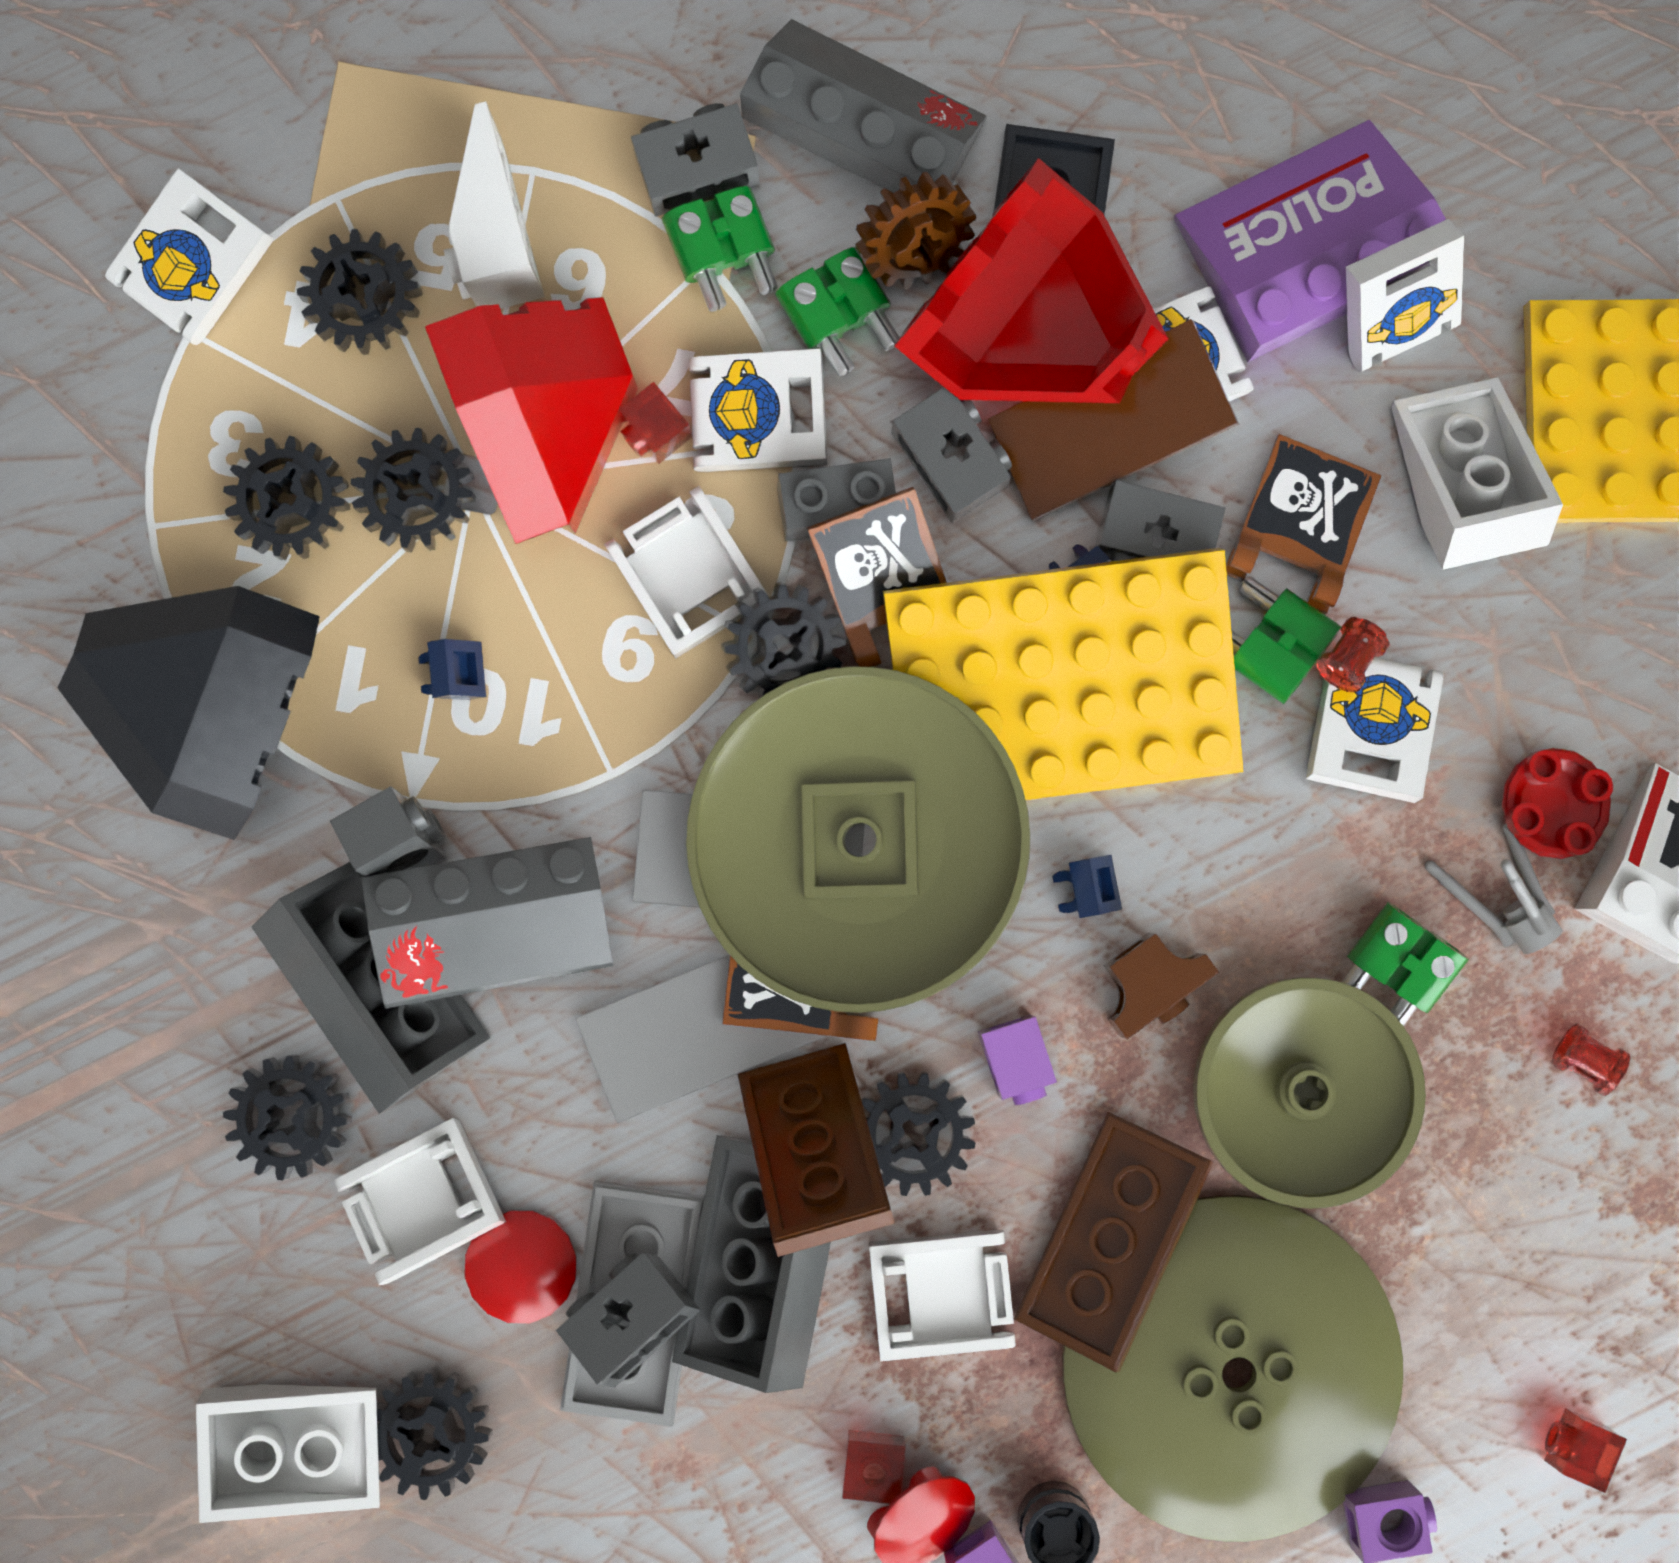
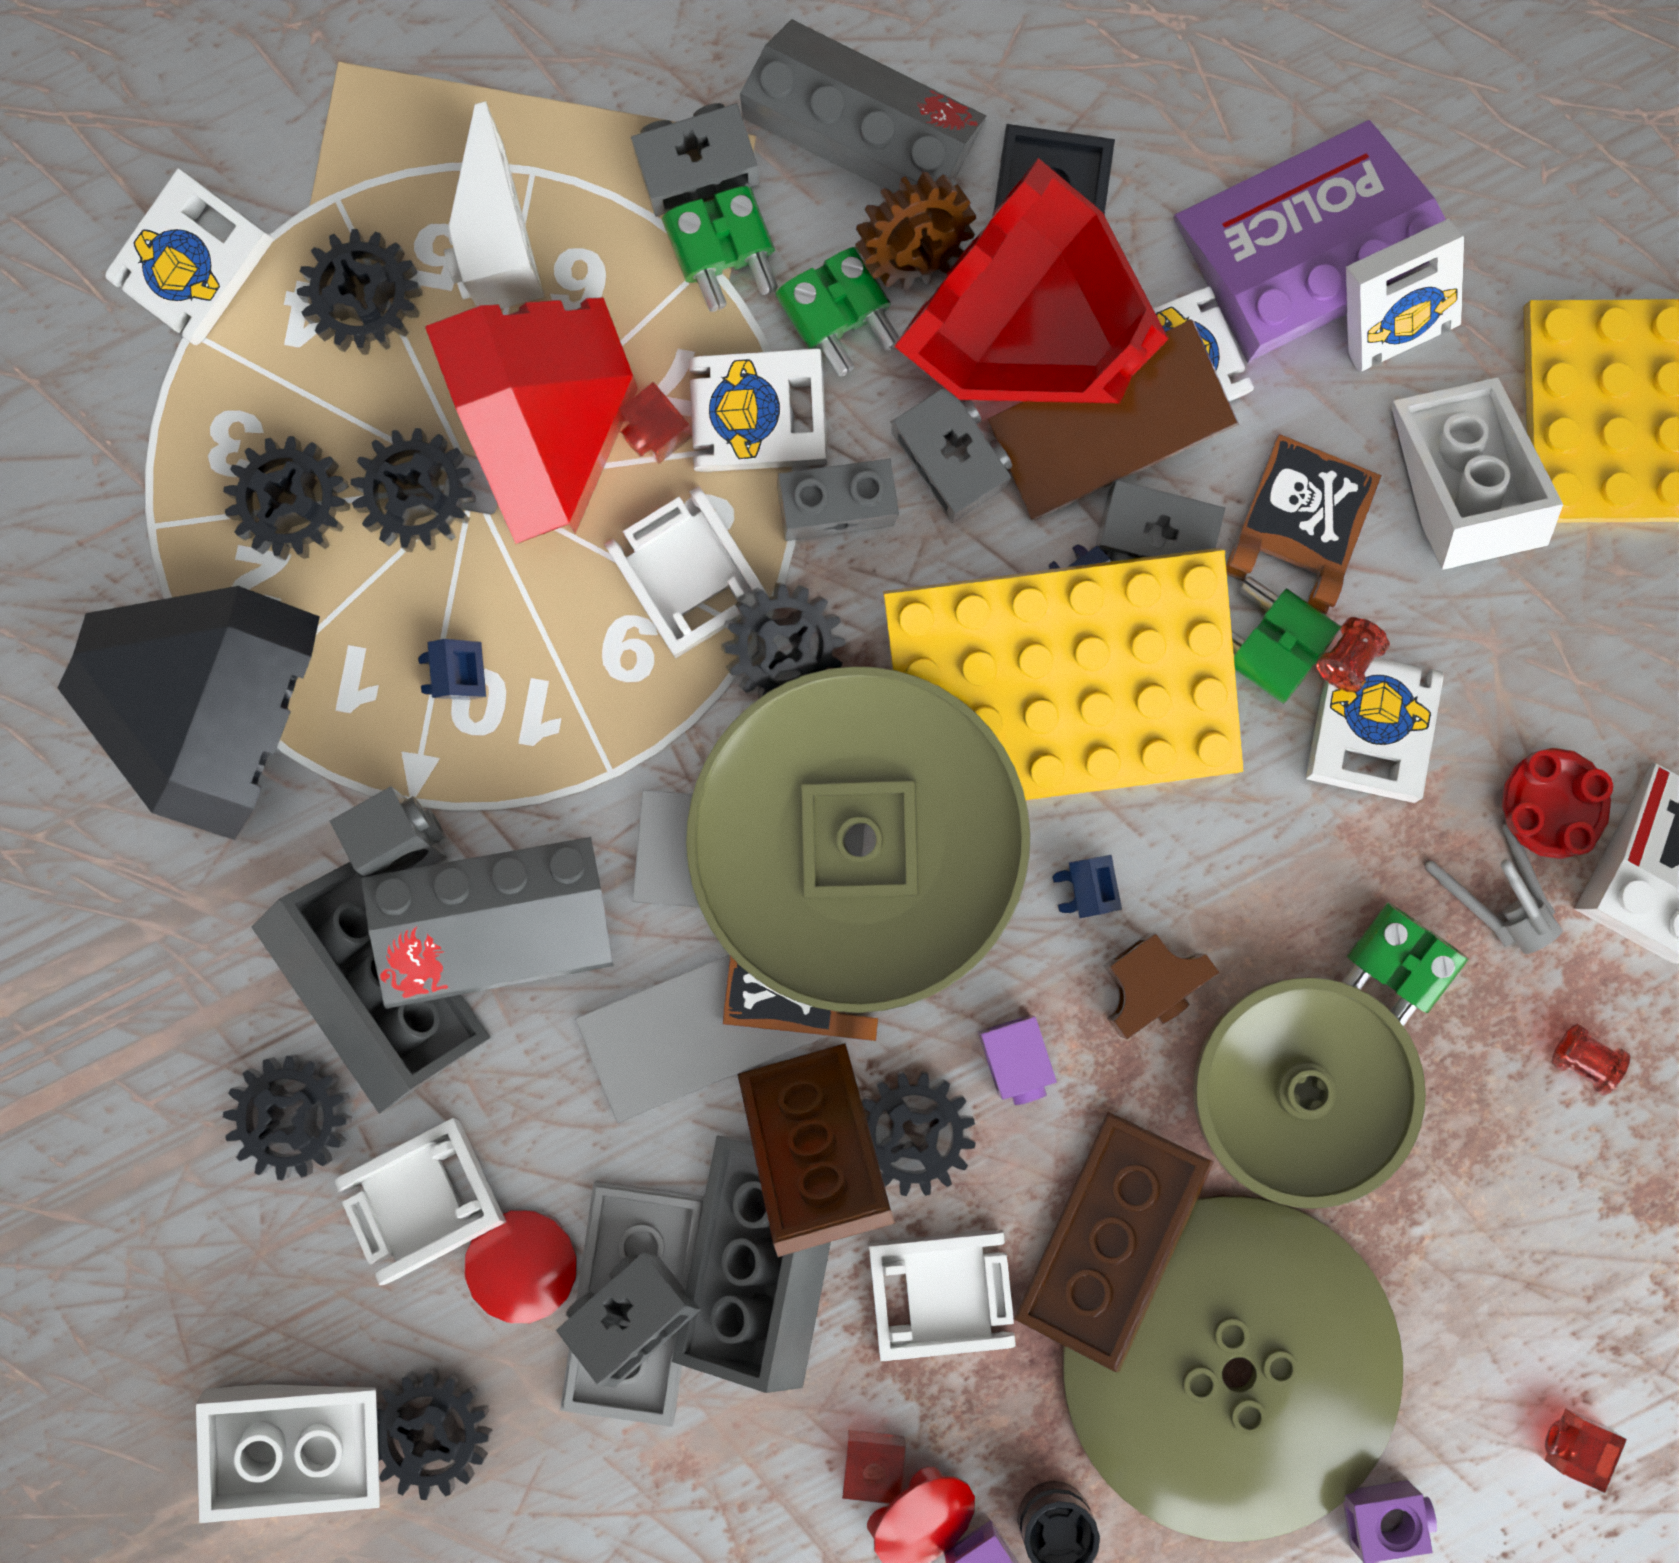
flag [807,487,947,667] -> none

